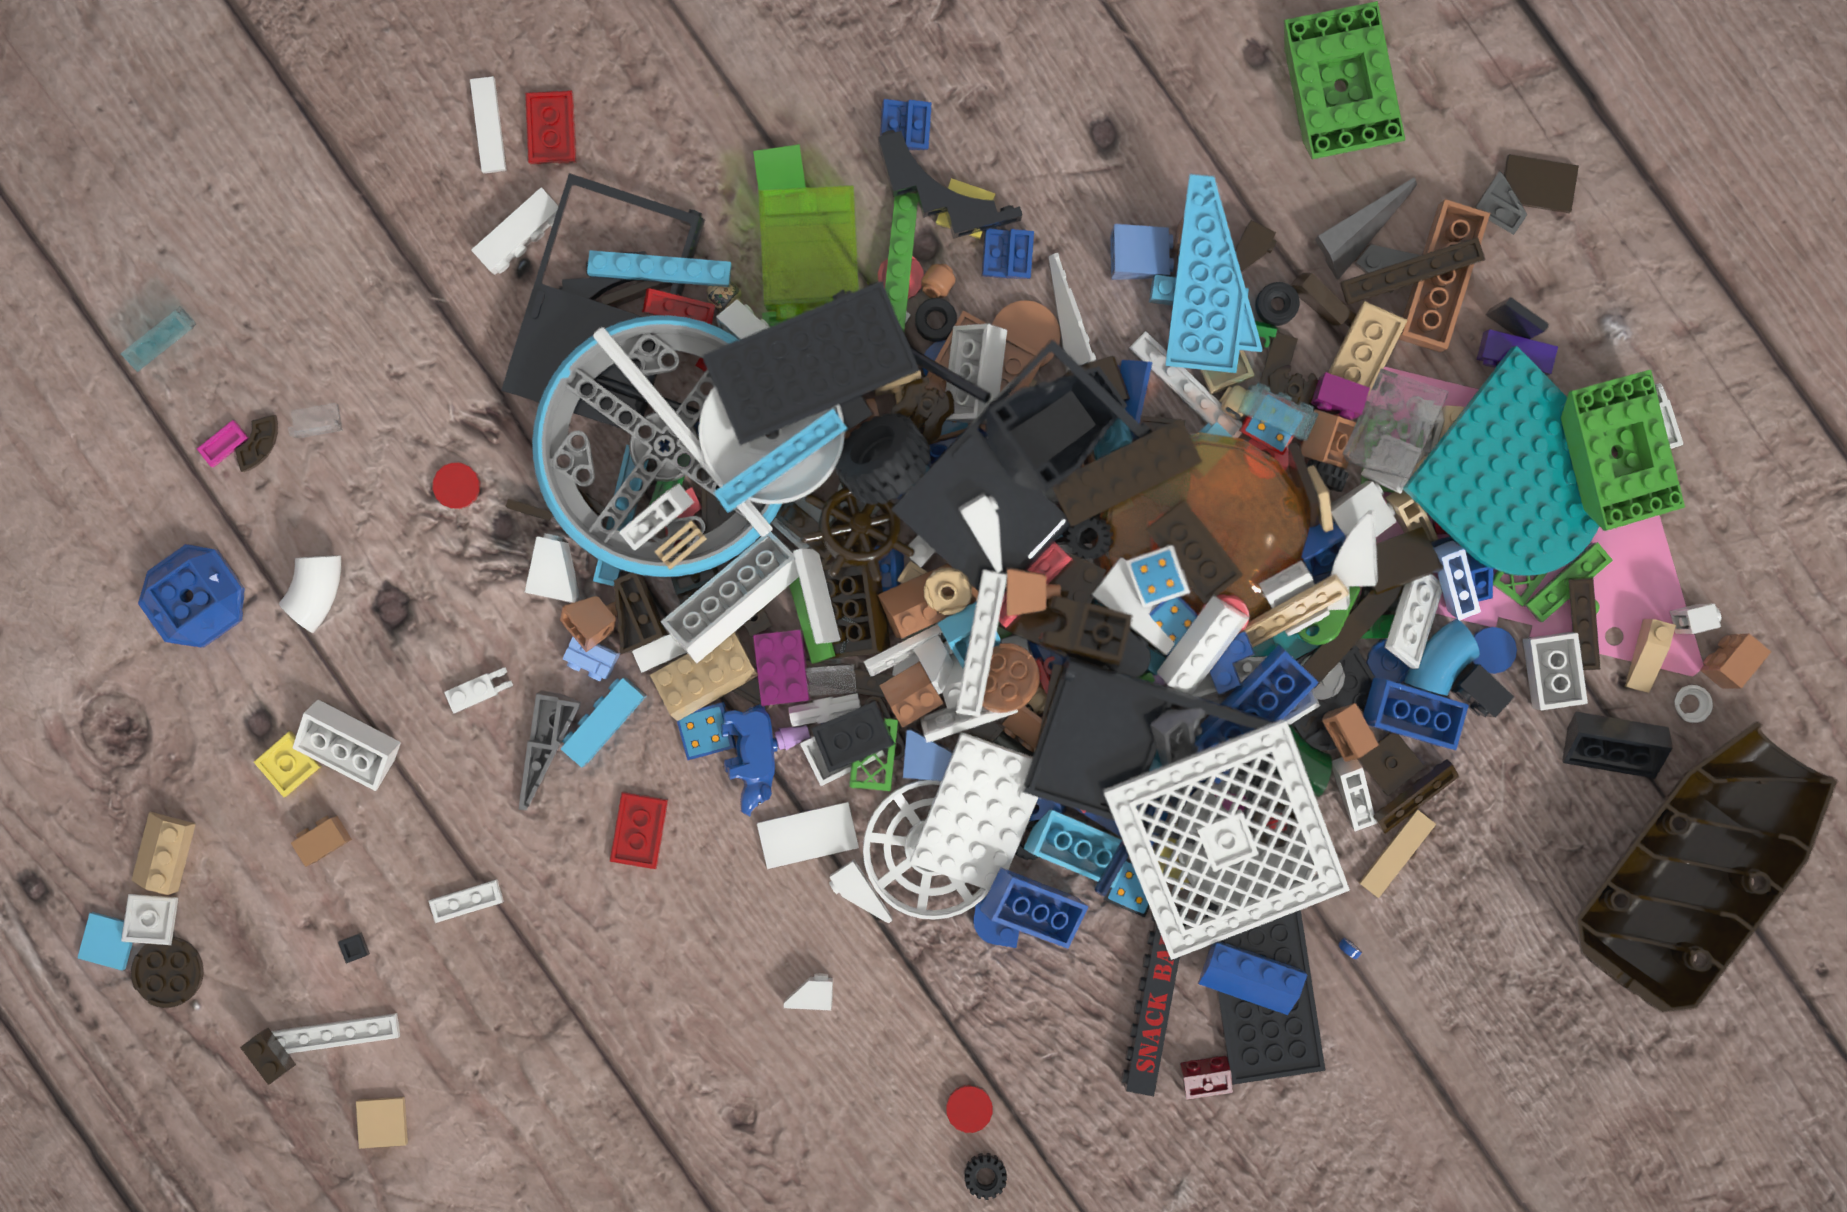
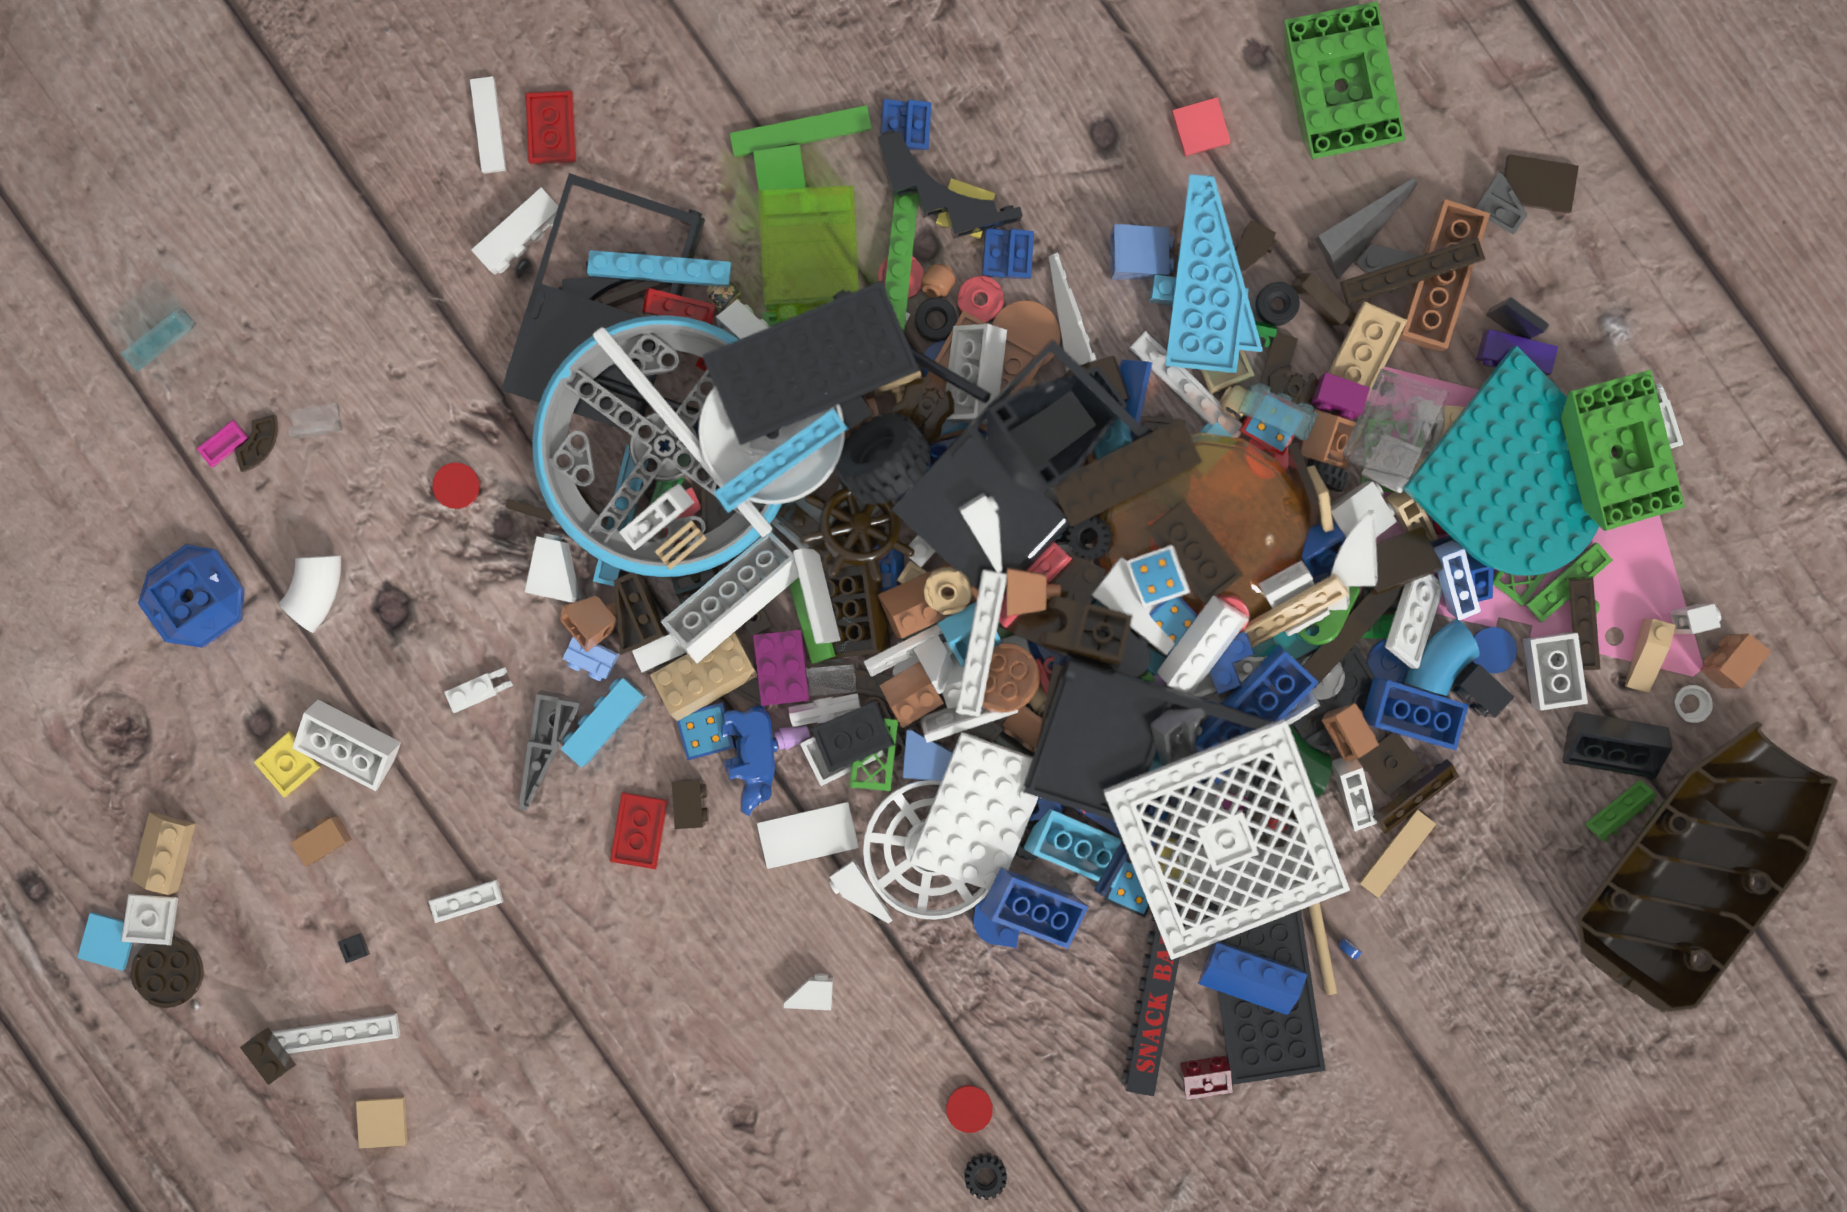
none -> dark brown brick [672,779,709,829]
none -> bright green tile [730,105,872,158]
none -> coral tile [958,276,1004,323]
none -> coral tile [1172,97,1231,157]
none -> tan piece [1308,902,1337,995]
none -> bright green plate [1585,780,1657,842]

